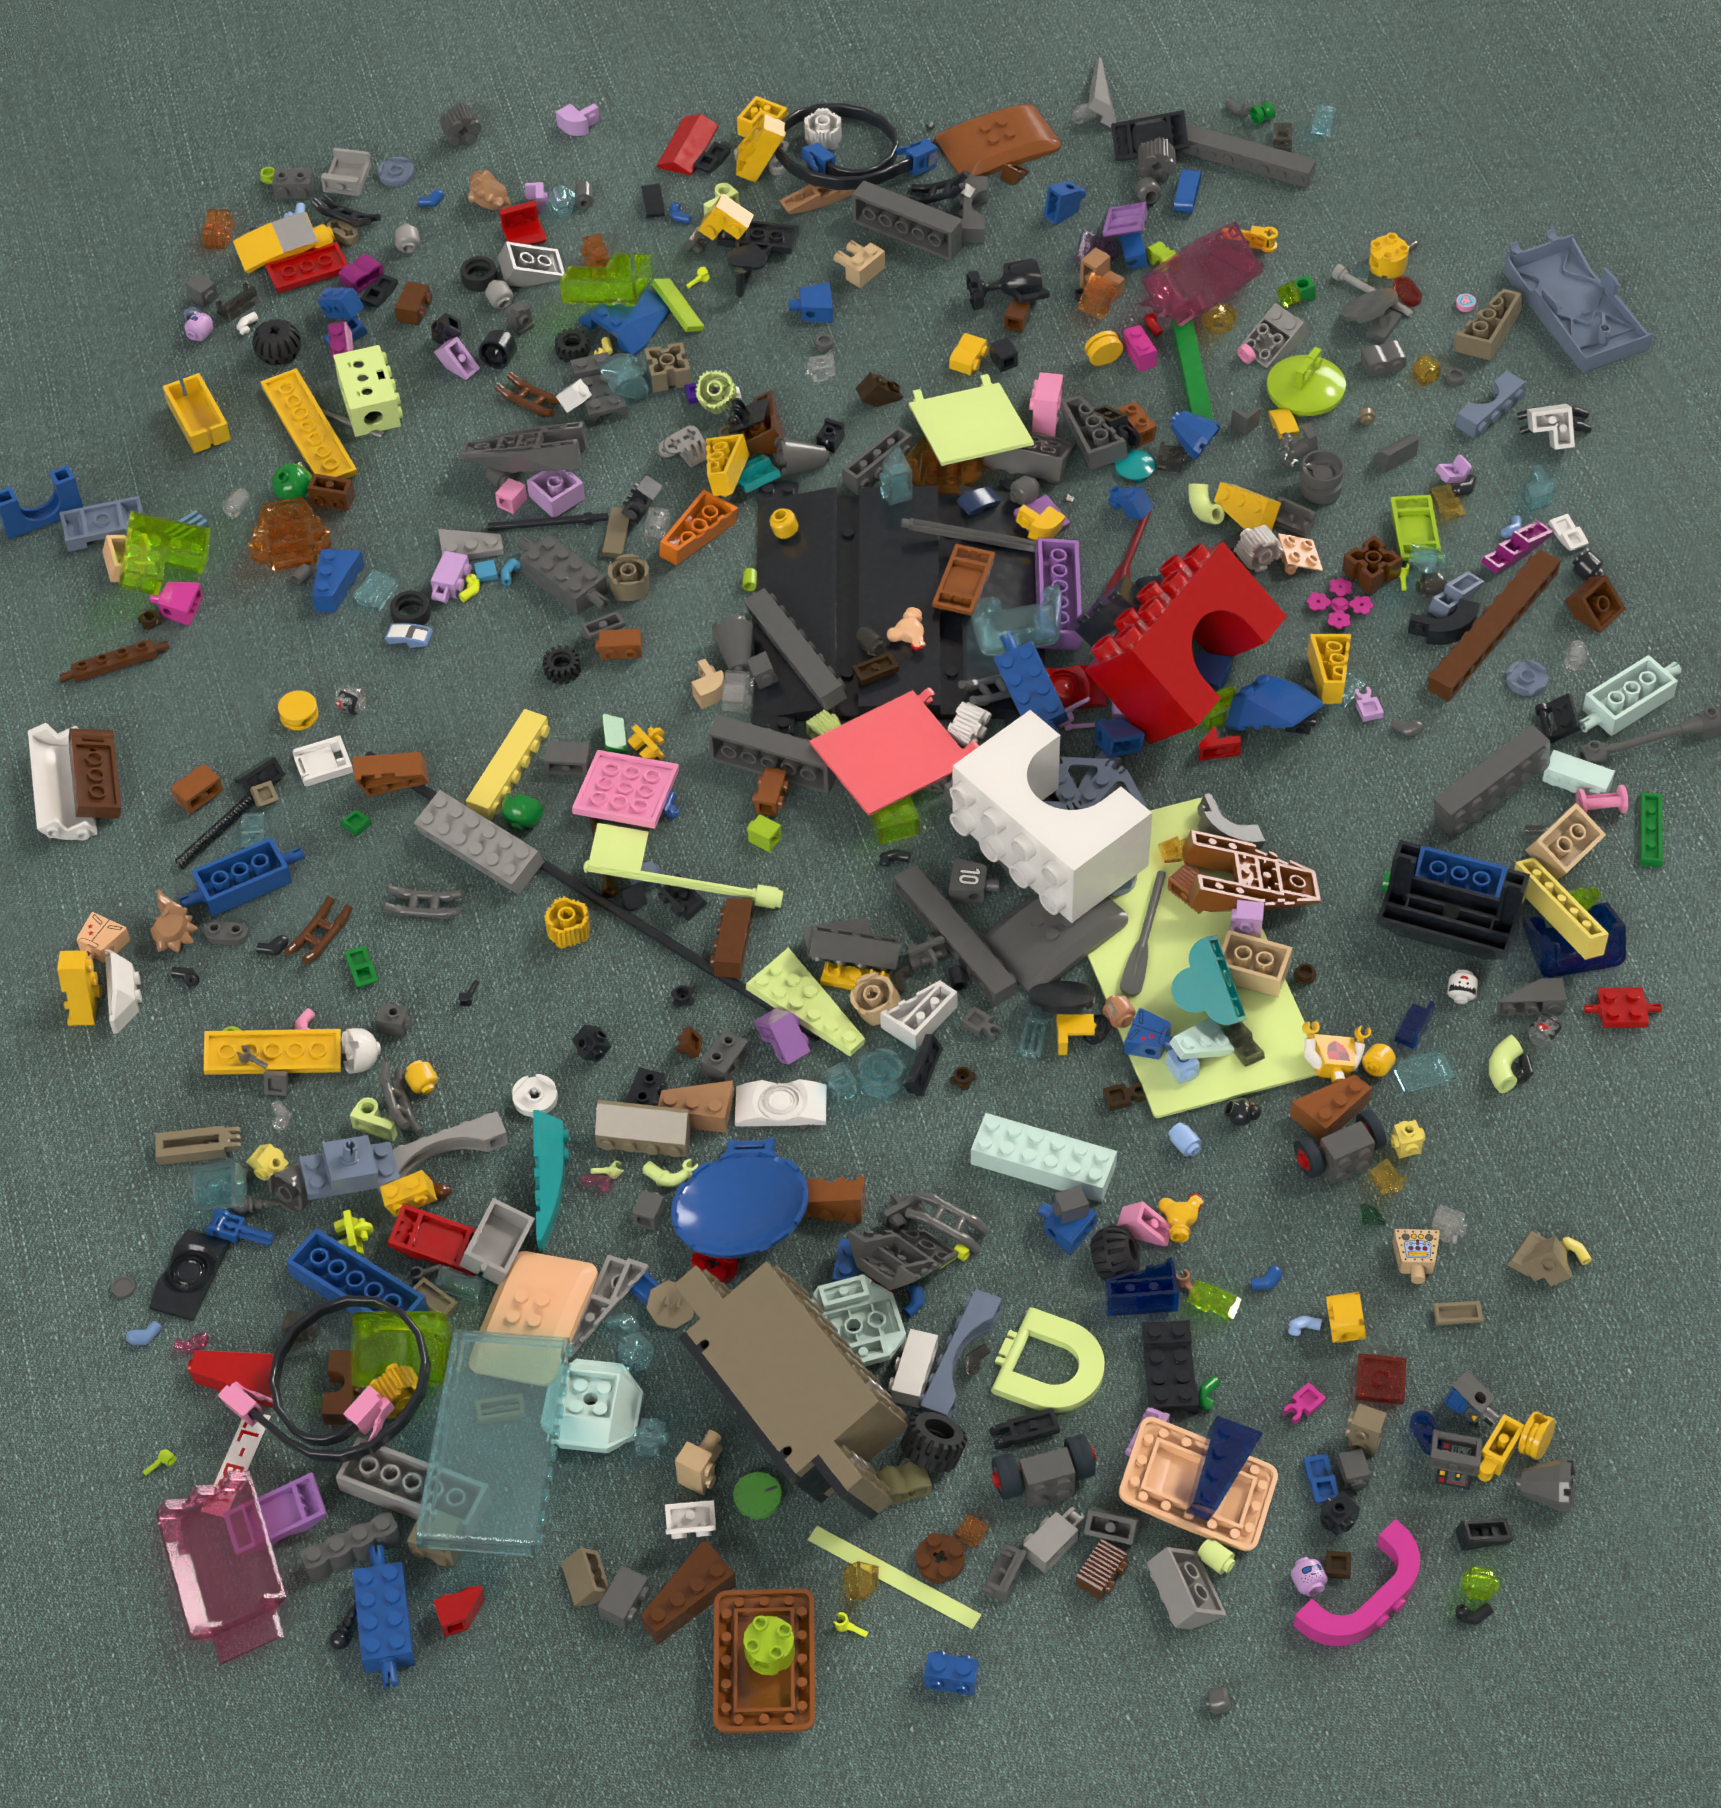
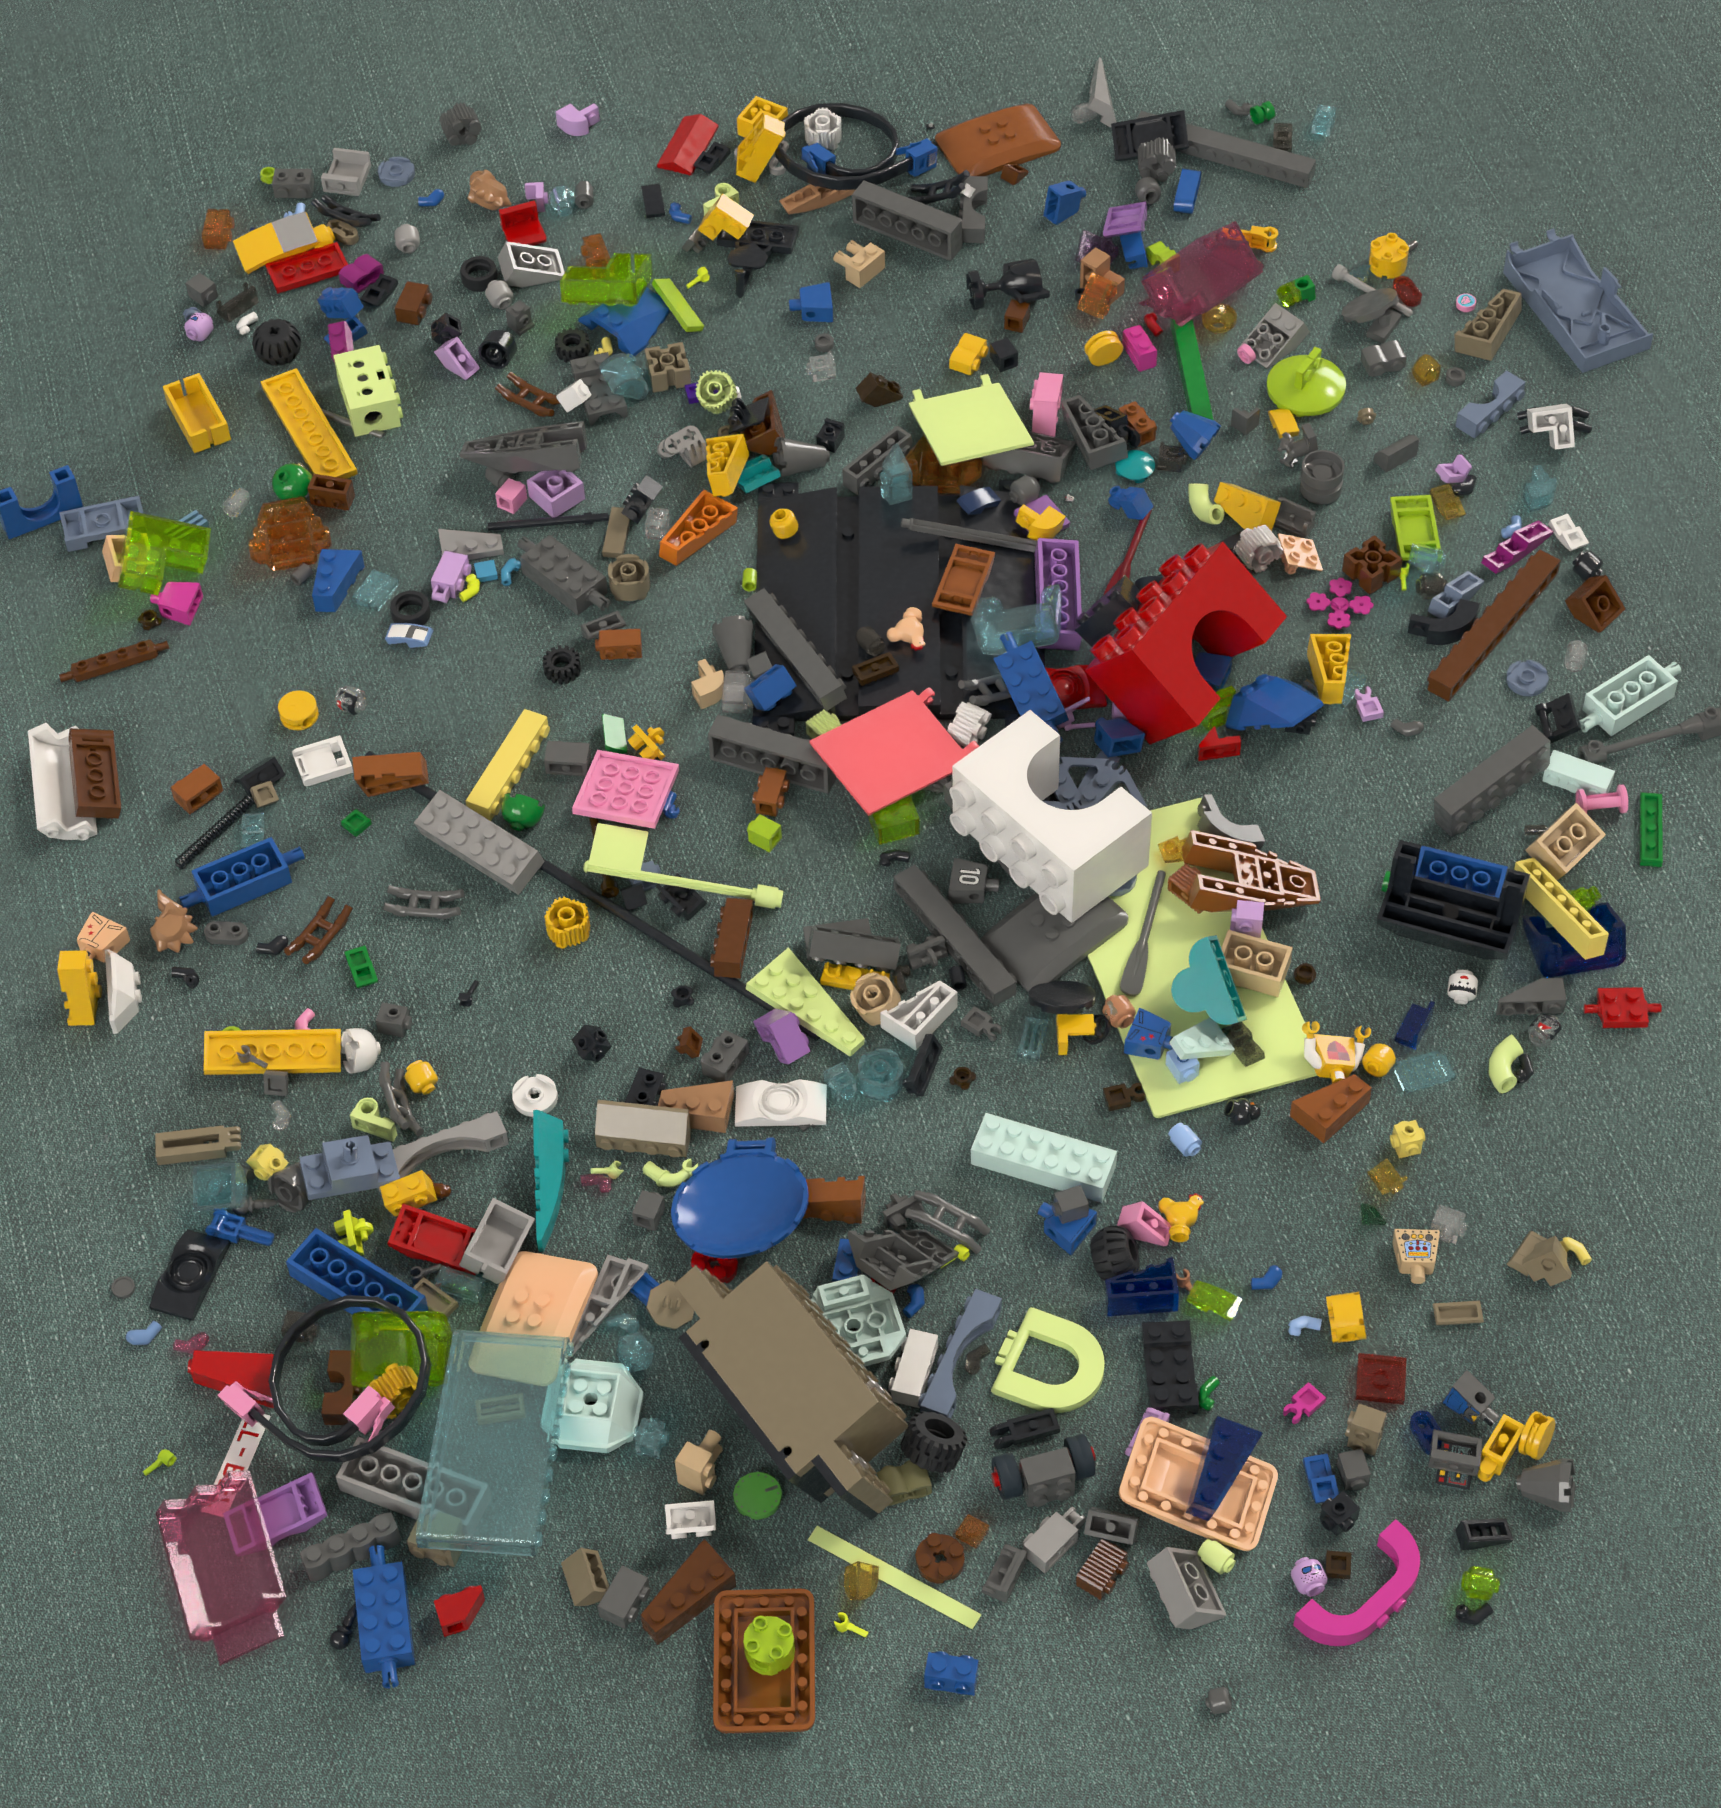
dark grey brick [1294,1109,1387,1184] -> none
none -> blue brick [744,664,797,711]

